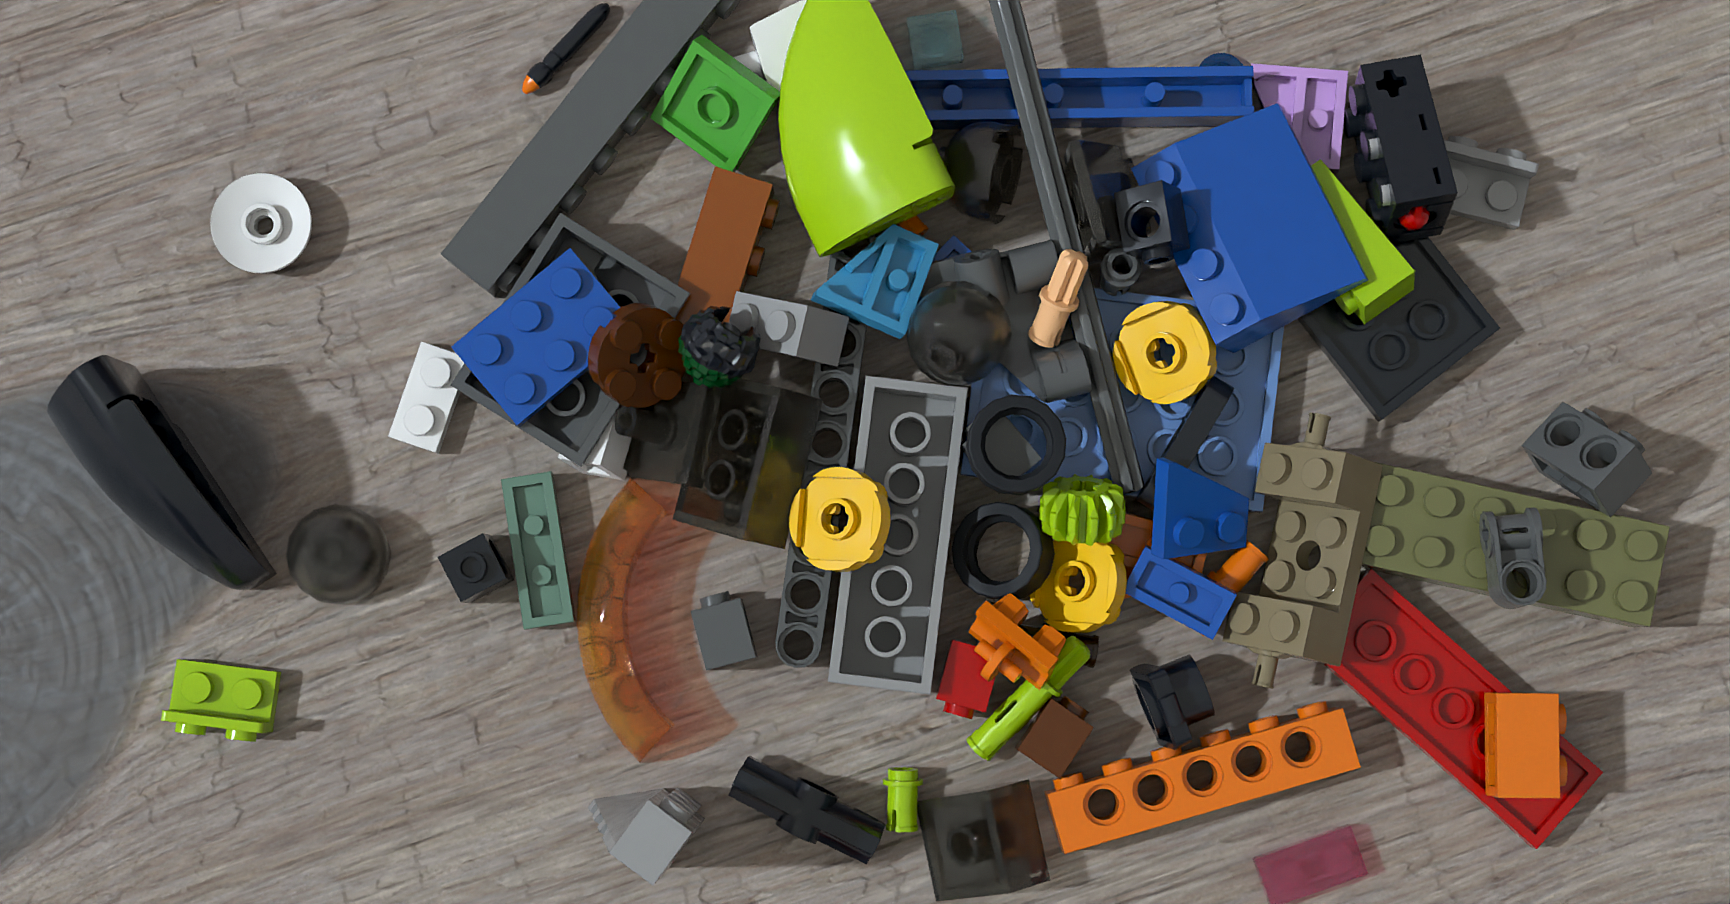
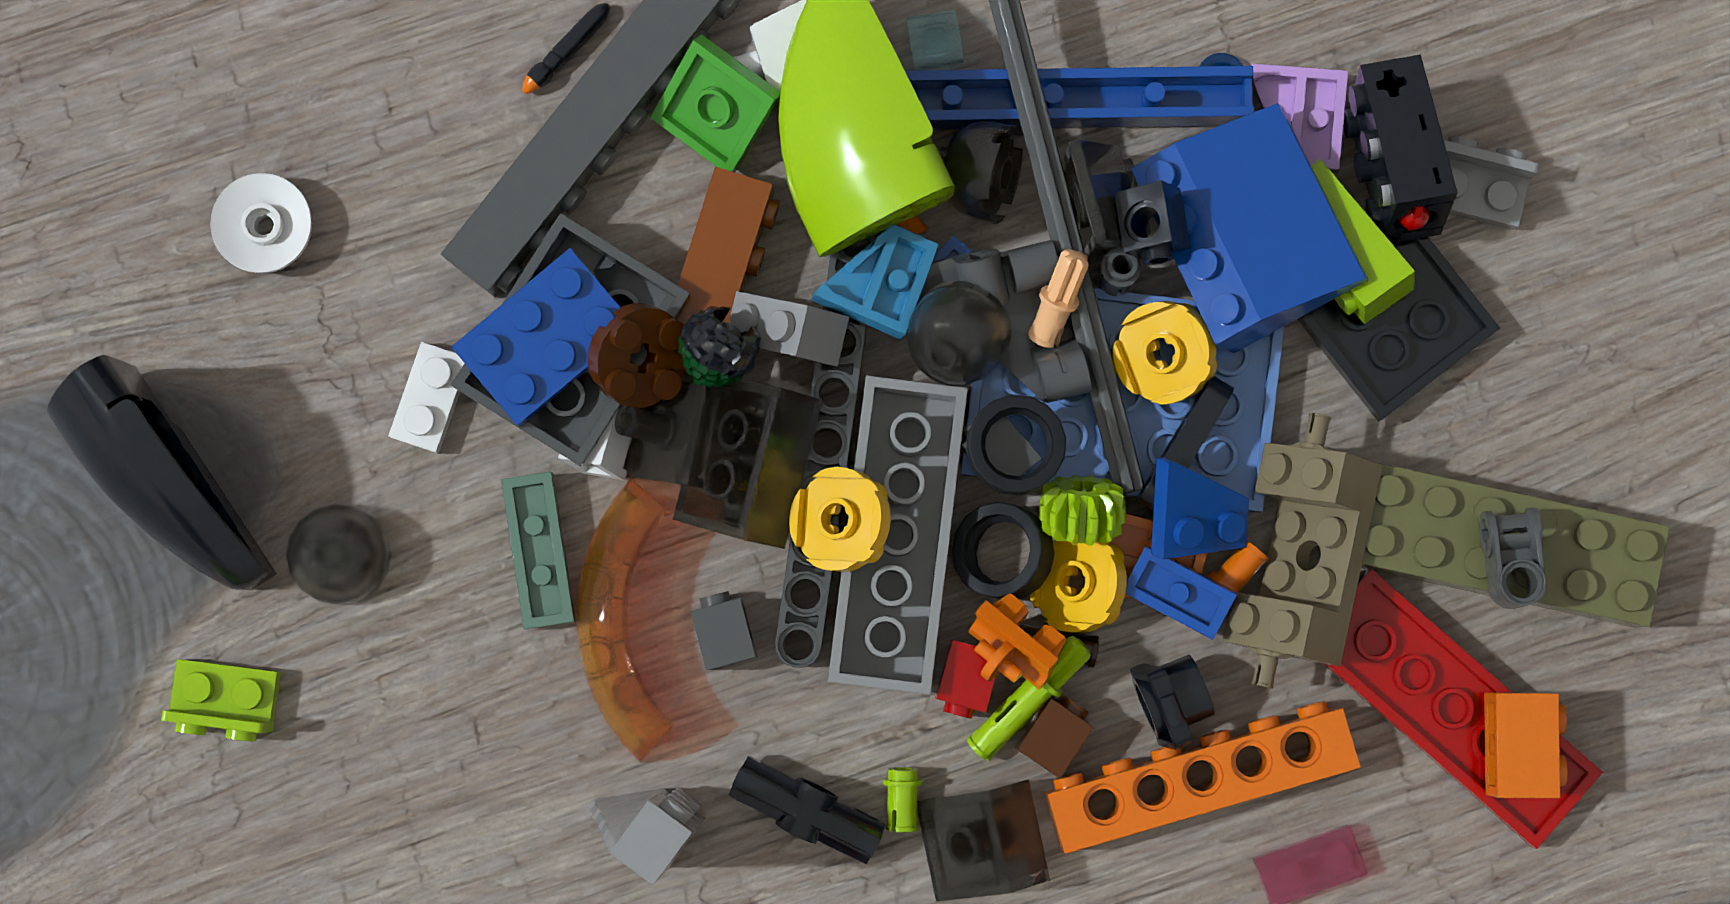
black brick [438,533,514,603] -> none
dark grey brick [1522,402,1652,518] -> none

